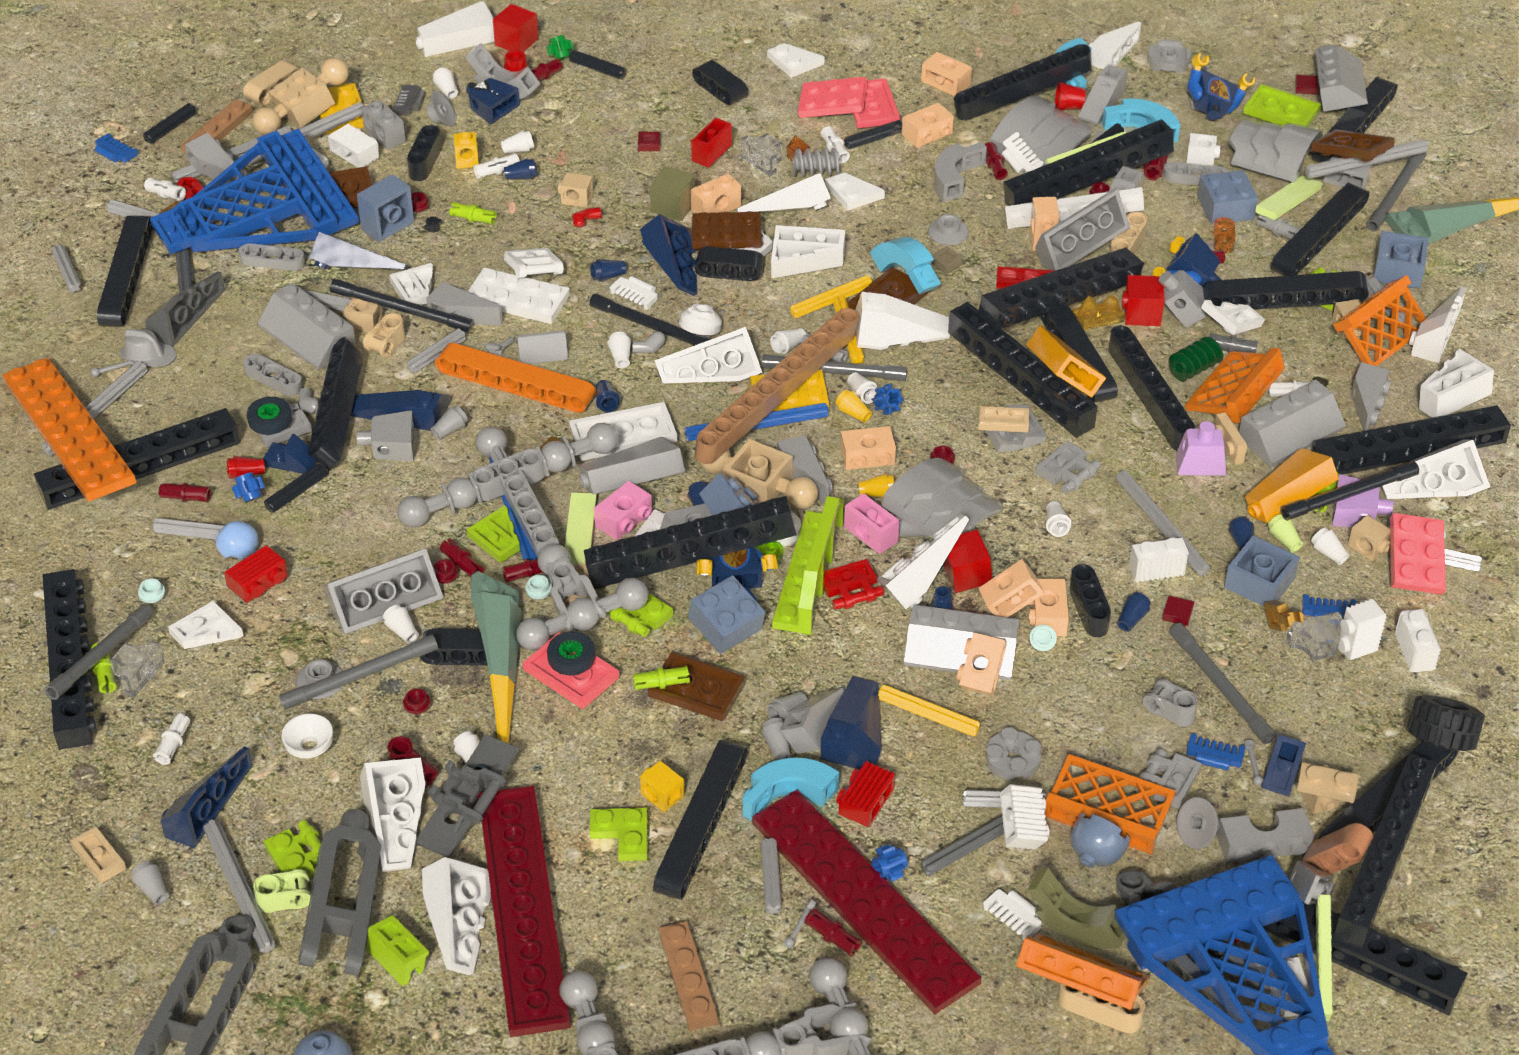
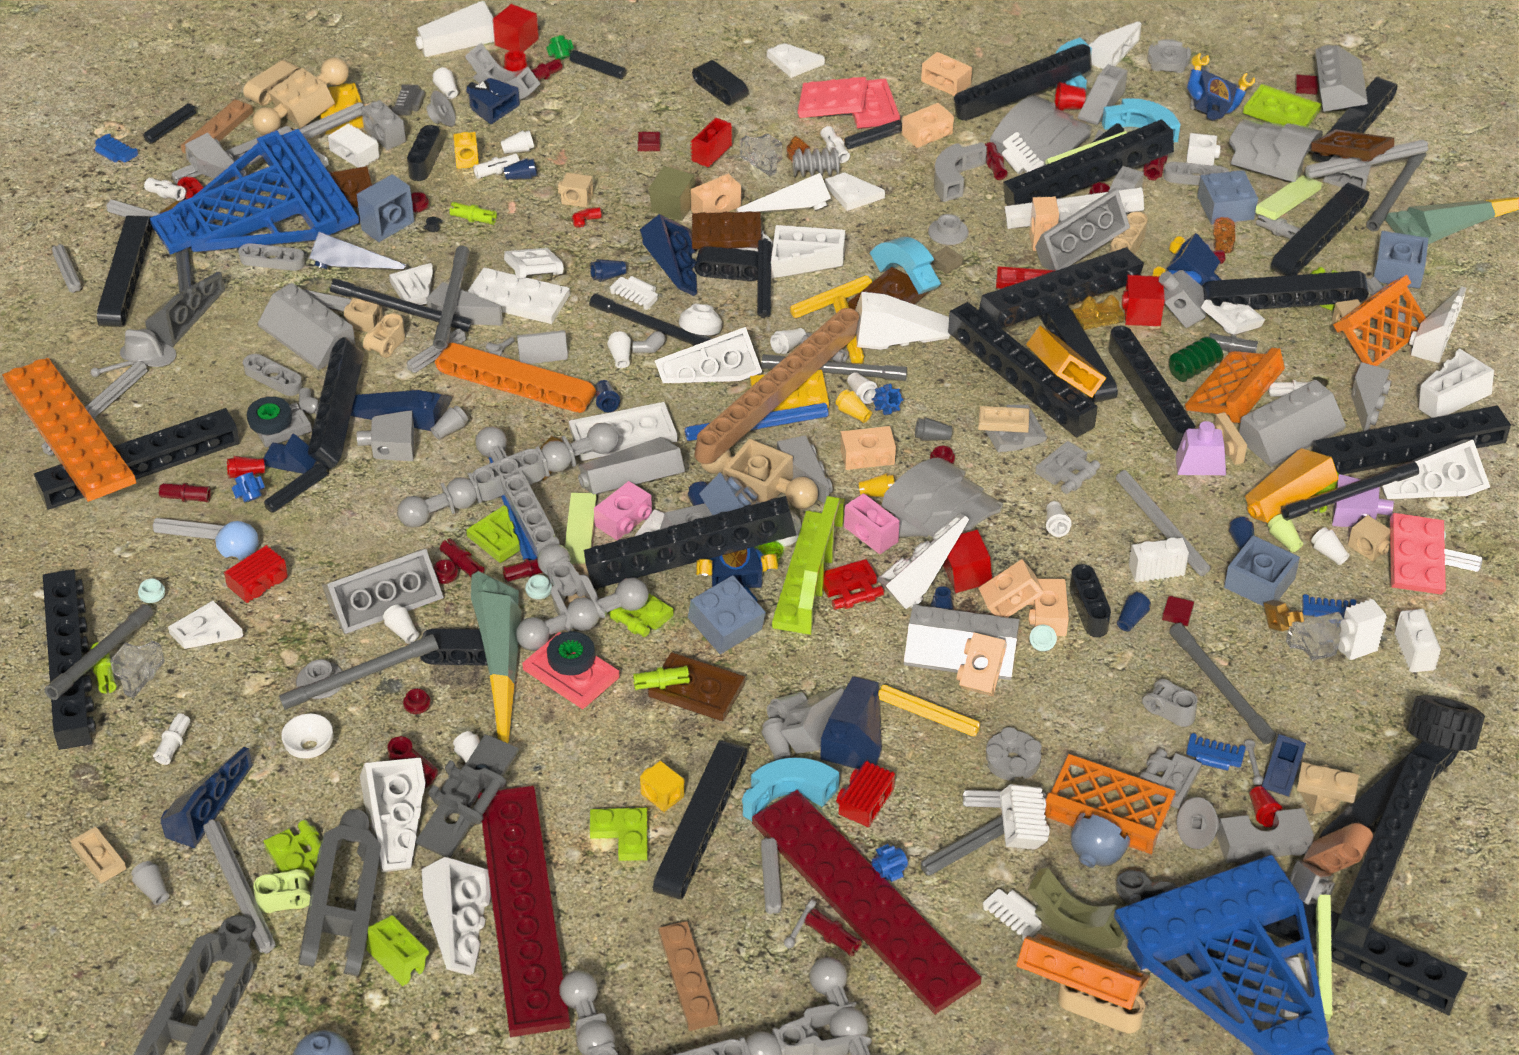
none -> dark grey piece [433,246,470,350]
none -> black axle [757,238,771,319]
none -> dark grey cone [915,417,952,441]
none -> red cone [1249,786,1283,827]

